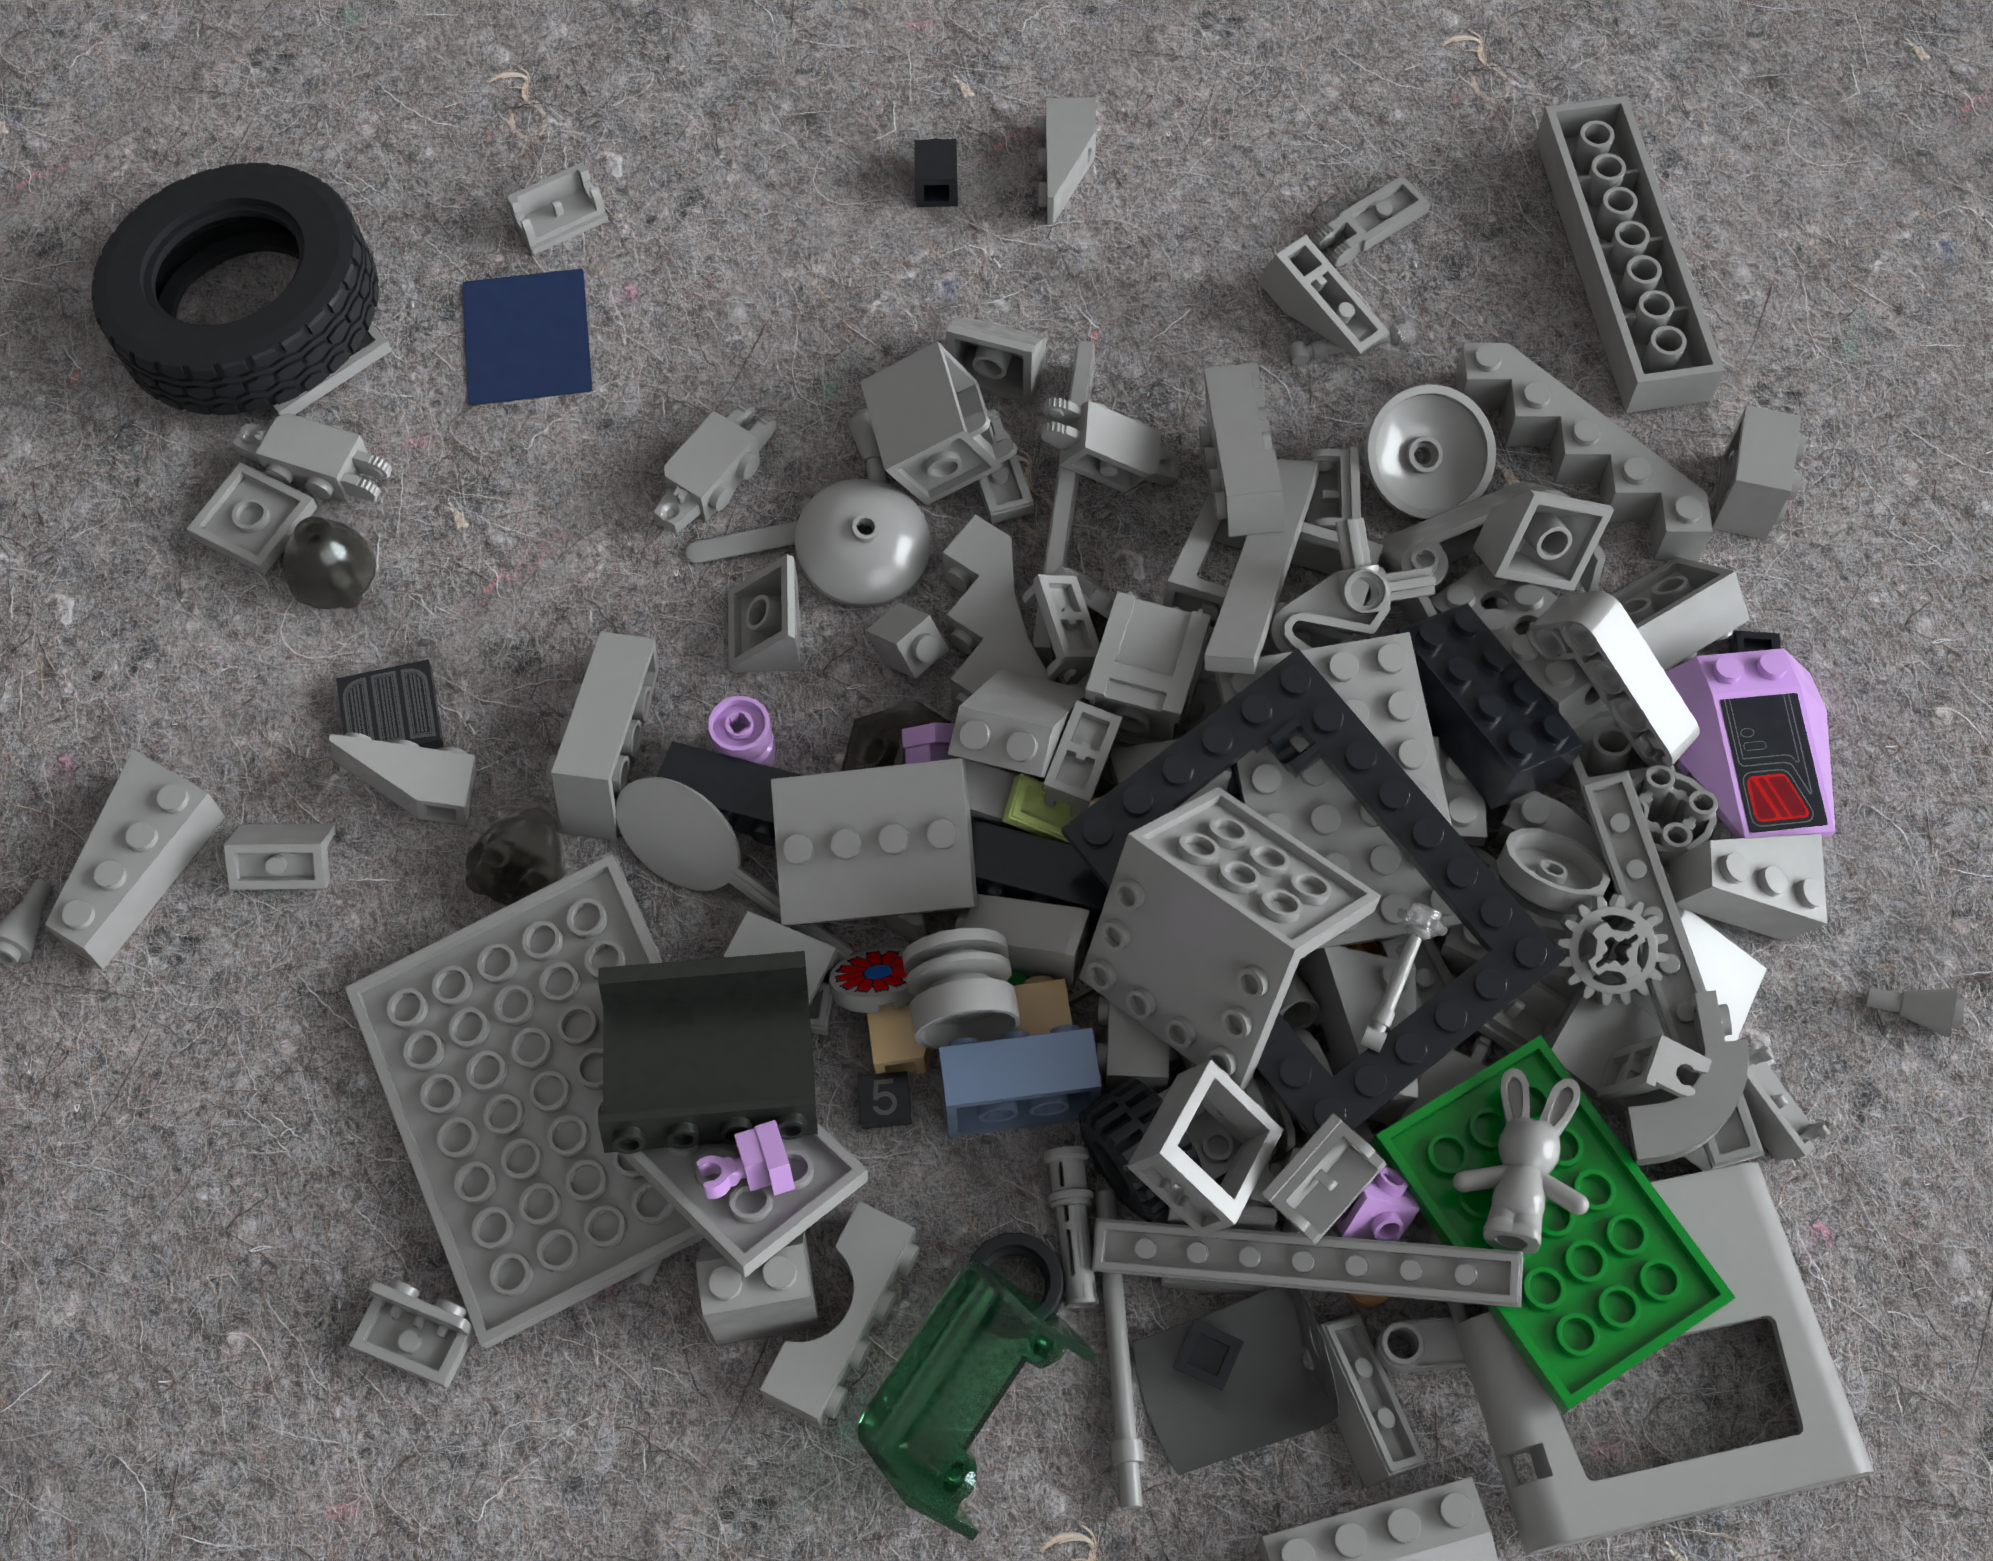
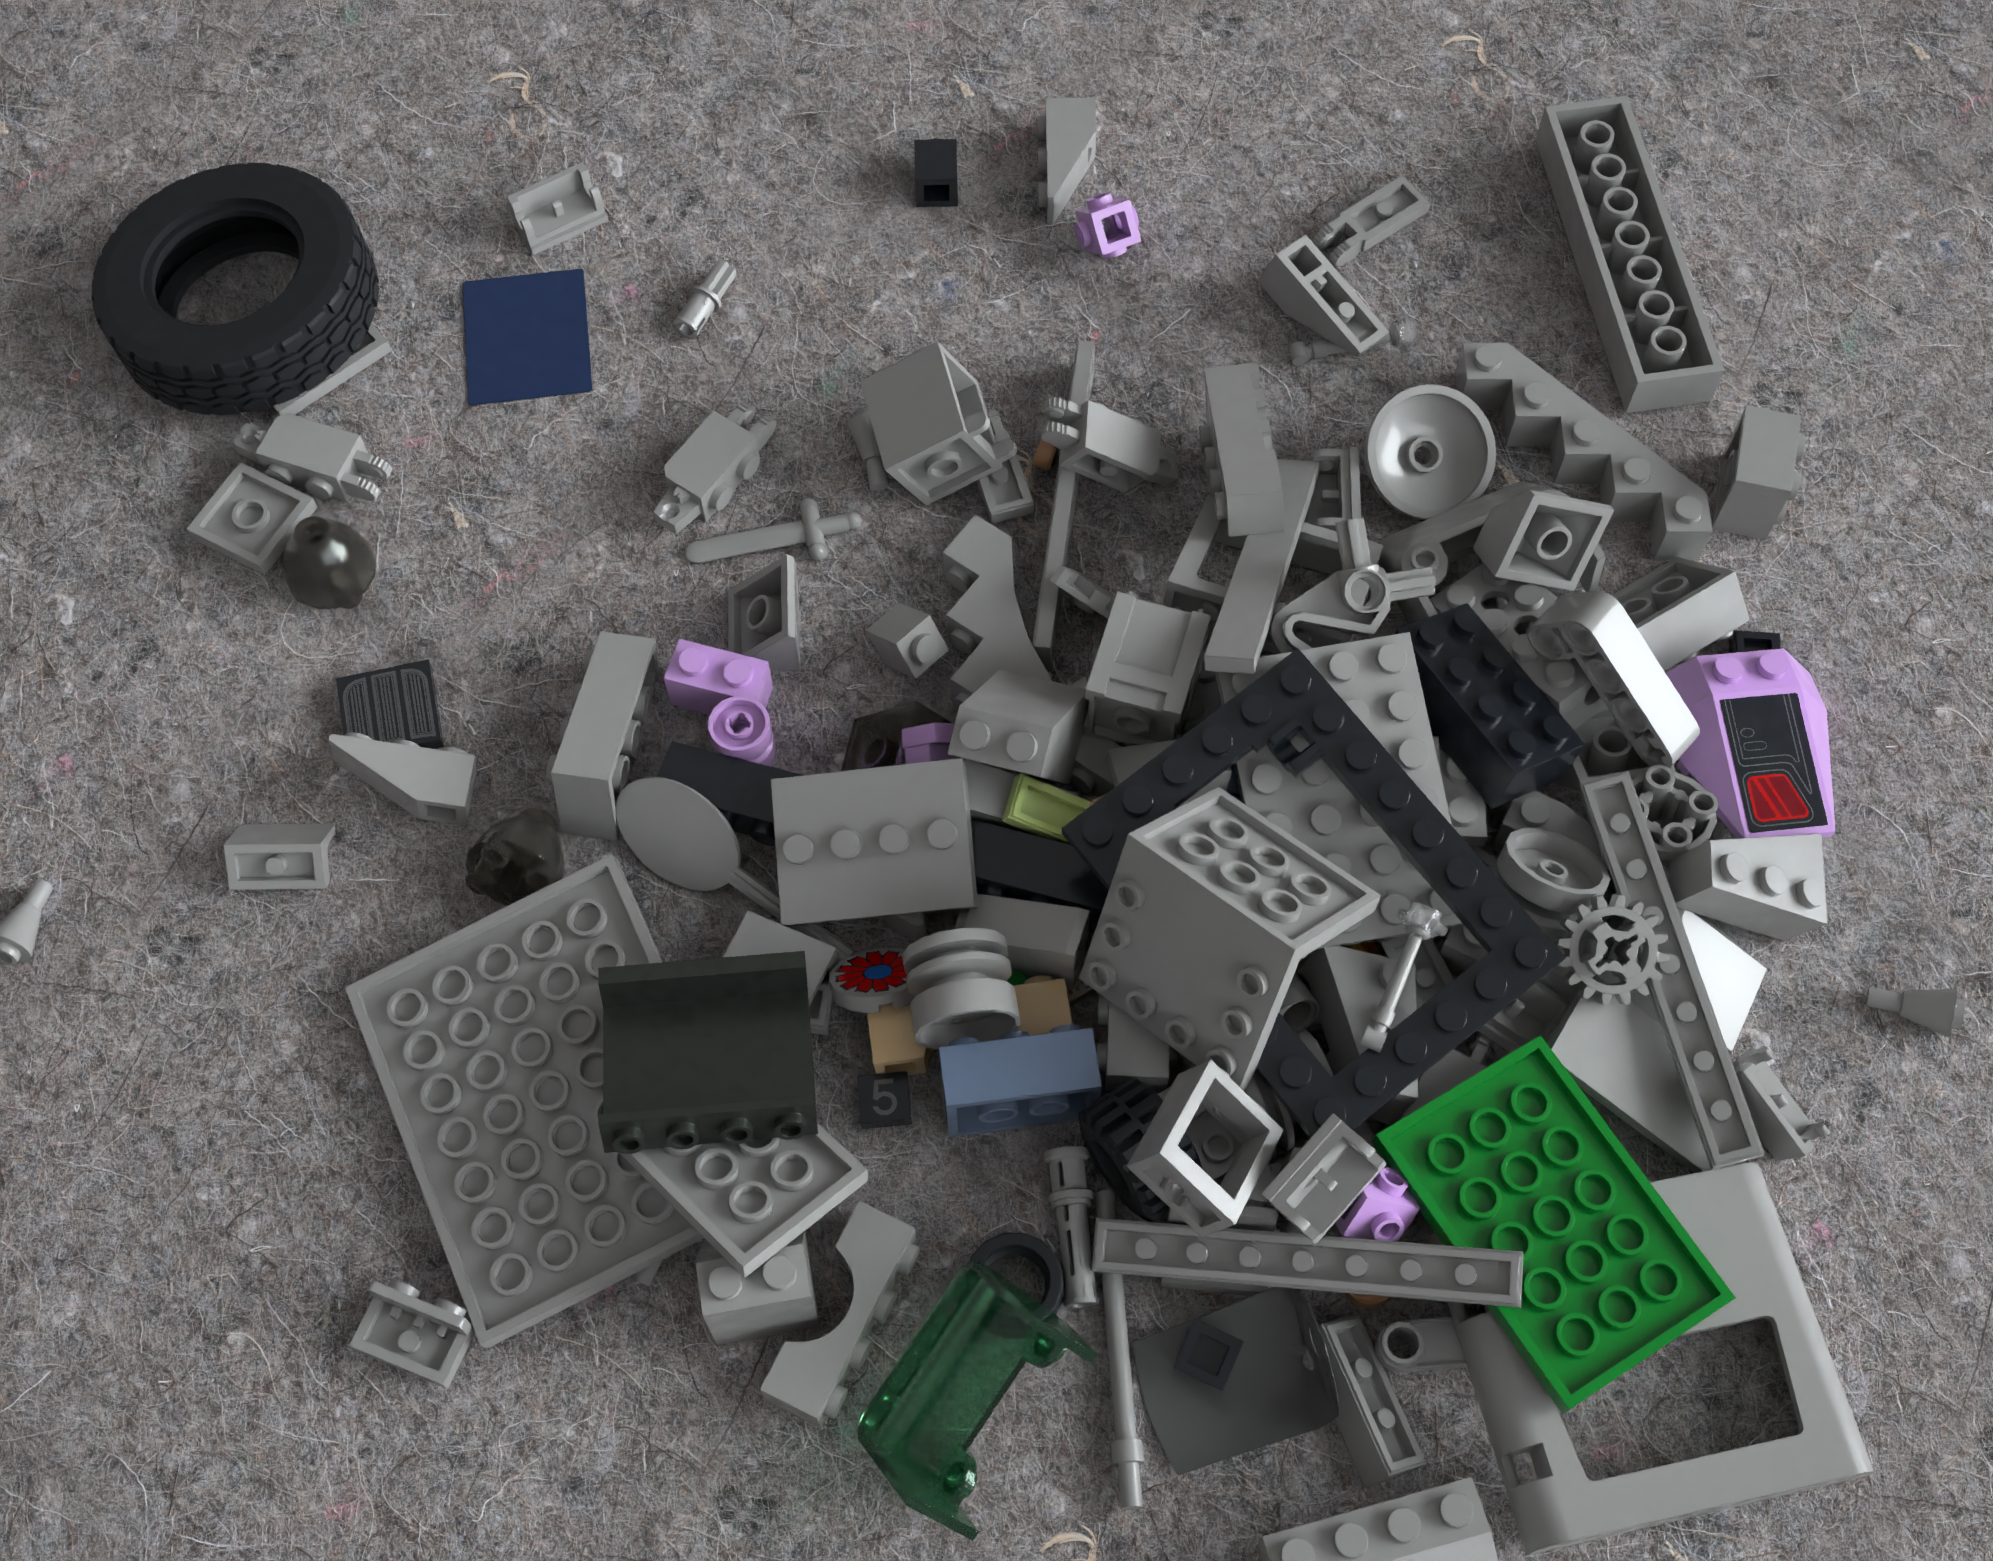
light grey wedge [45,749,225,970] -> none
lavender piece [697,1120,795,1199] -> none
light grey dish [795,478,931,608] -> none
light grey slope [946,316,1047,404] -> none
light grey hinge [1022,574,1100,684] -> none
light grey hinge [1042,700,1123,818] -> none
light grey animal [1453,1068,1589,1254] -> none
light grey hinge [1595,1034,1712,1108] -> none
light grey arch [1625,990,1749,1166] -> none
none -> lavender brick [664,639,773,715]
none -> light grey axle [673,260,736,339]
none -> medium nougat tile [1033,438,1059,471]
none -> lavender brick [1074,192,1141,259]

